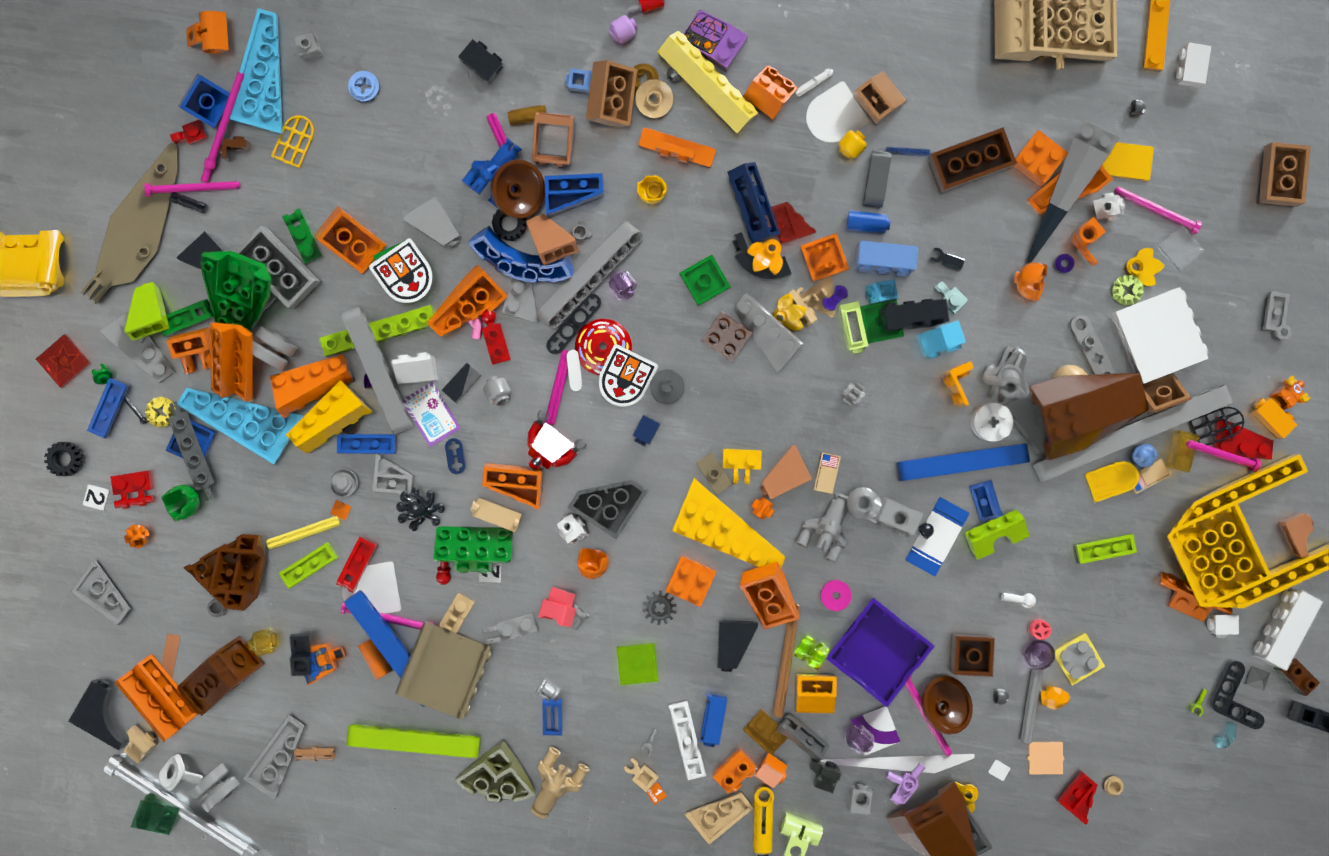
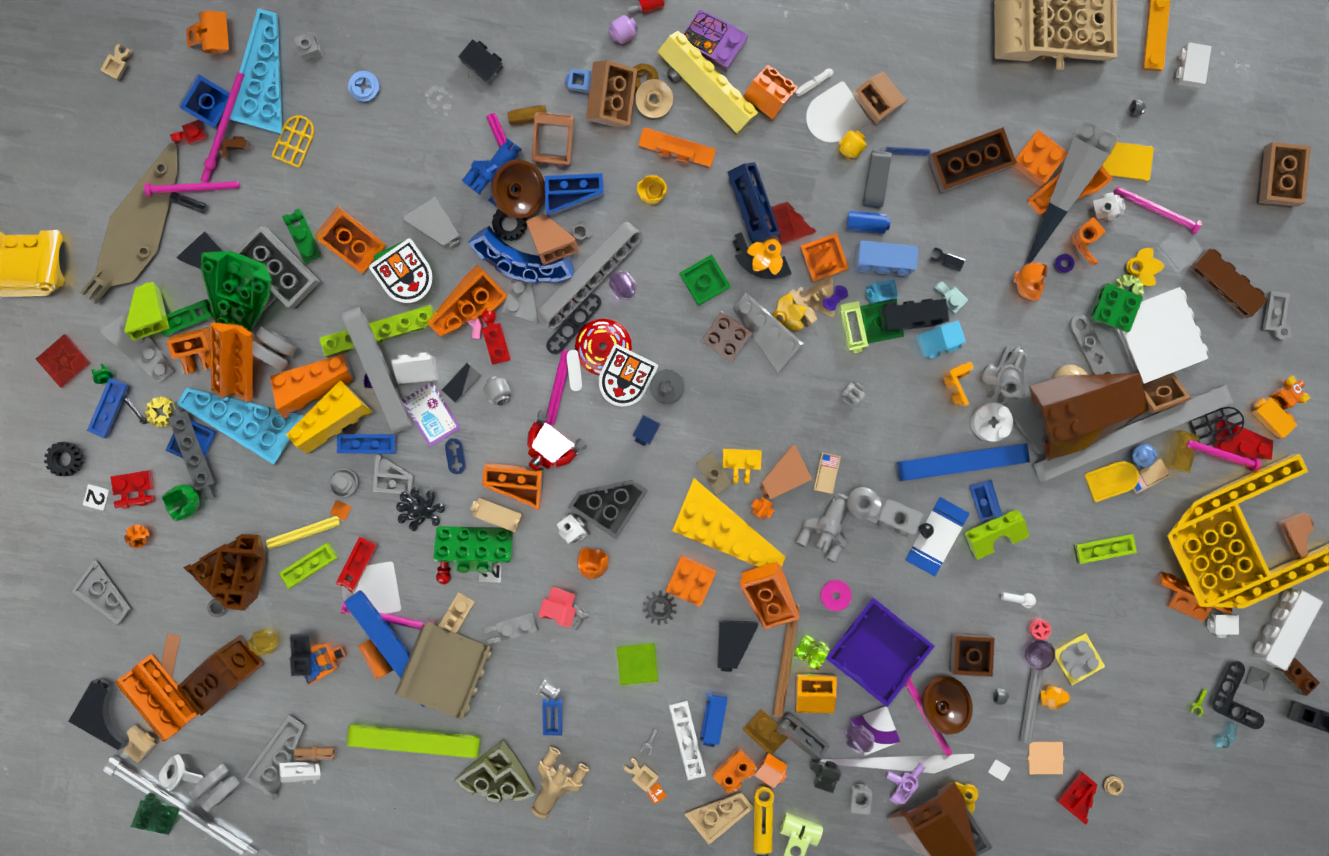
none -> tan plate [100,44,131,81]
none -> white plate [279,761,321,784]
none -> green bracket [1089,283,1143,332]
none -> reddish brown brick [1189,248,1268,318]

